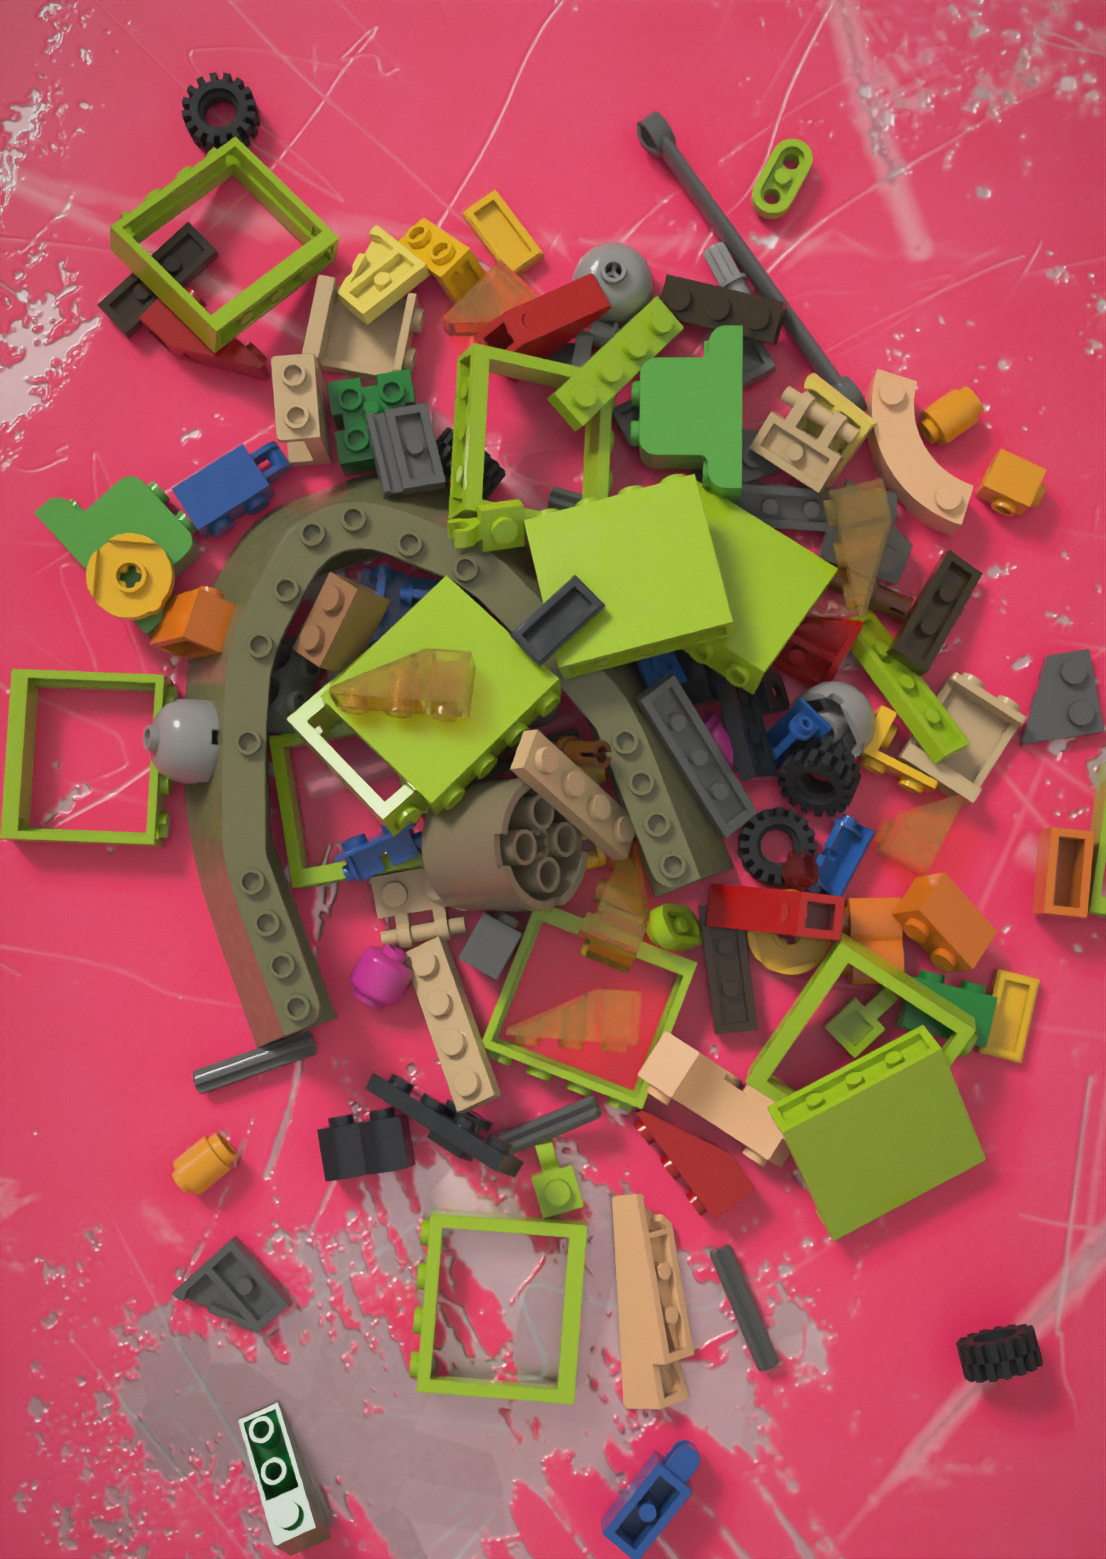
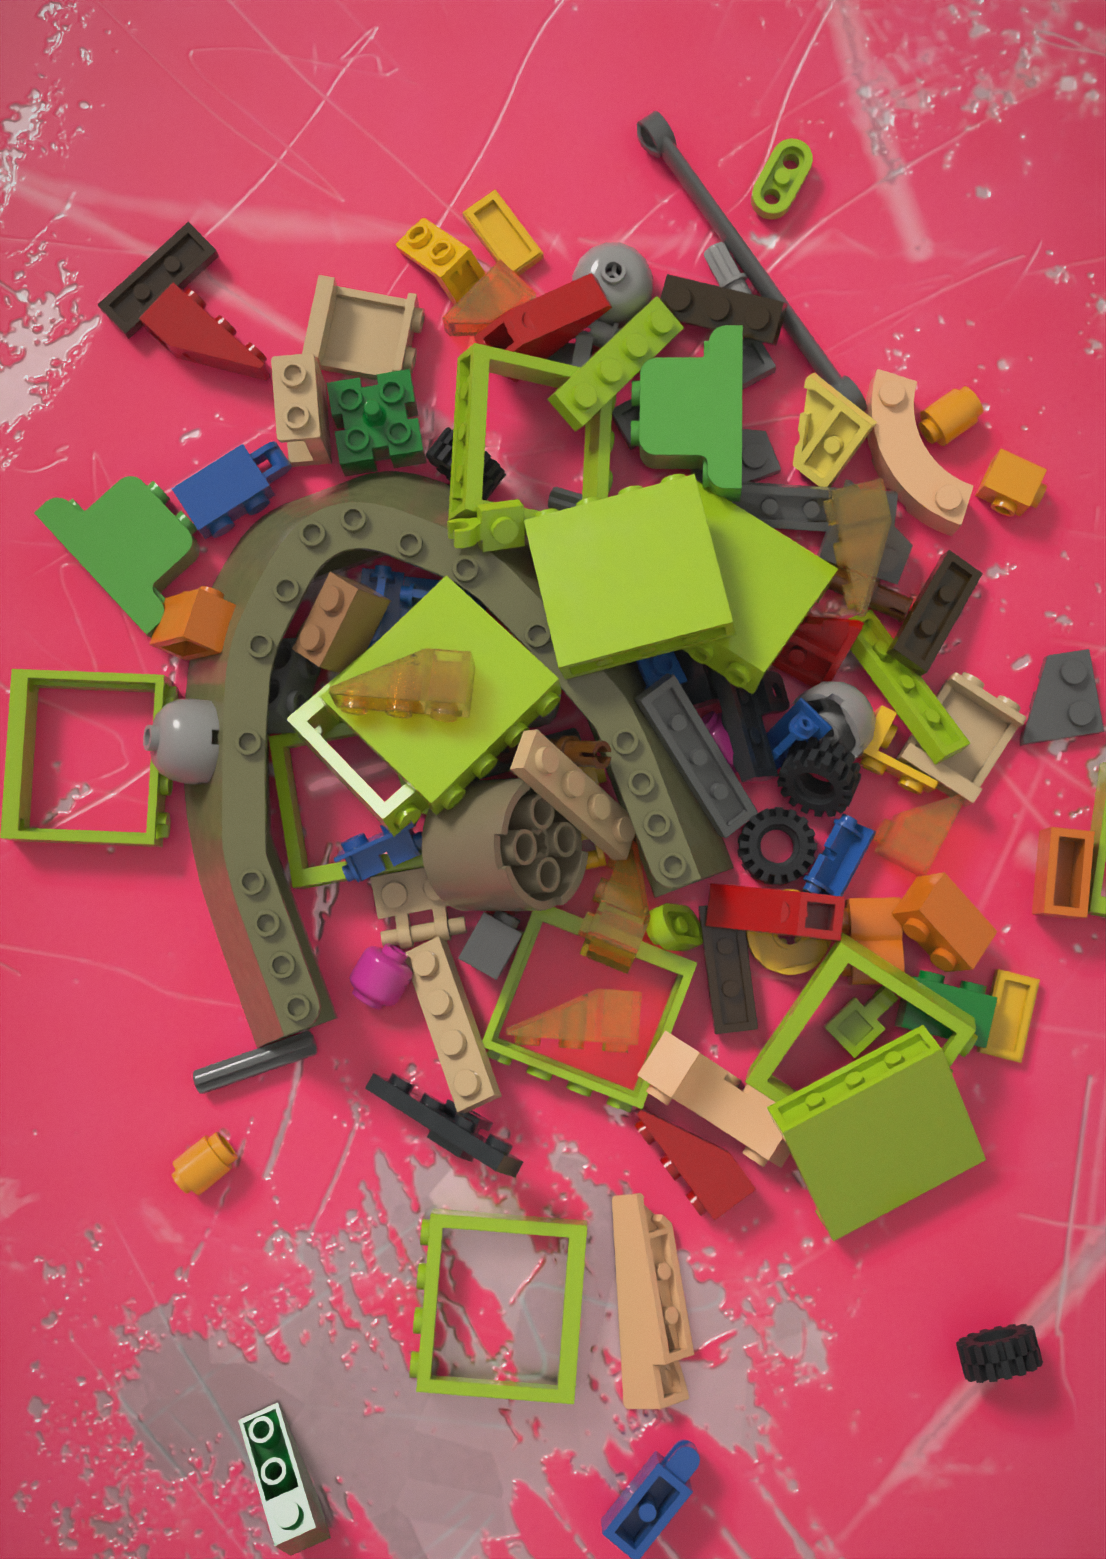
yellow plate [86,533,175,621] -> none
lime window [110,136,340,353] -> none
dark grey wing [172,1235,293,1333] -> none
black tyre [181,72,260,153] -> none
black brick [317,1107,416,1182] -> none
light yellow wing [338,225,430,325] -> none
dark grey plate [365,403,446,499] -> none
dark grey axle [495,1096,602,1154] -> none
black tile [509,575,606,667] -> none
lime plate [531,1138,584,1219] -> none
dark grey axle [710,1244,779,1371] -> none
tan plate [749,386,860,493] -> none
clear red plate [781,850,820,892] -> none

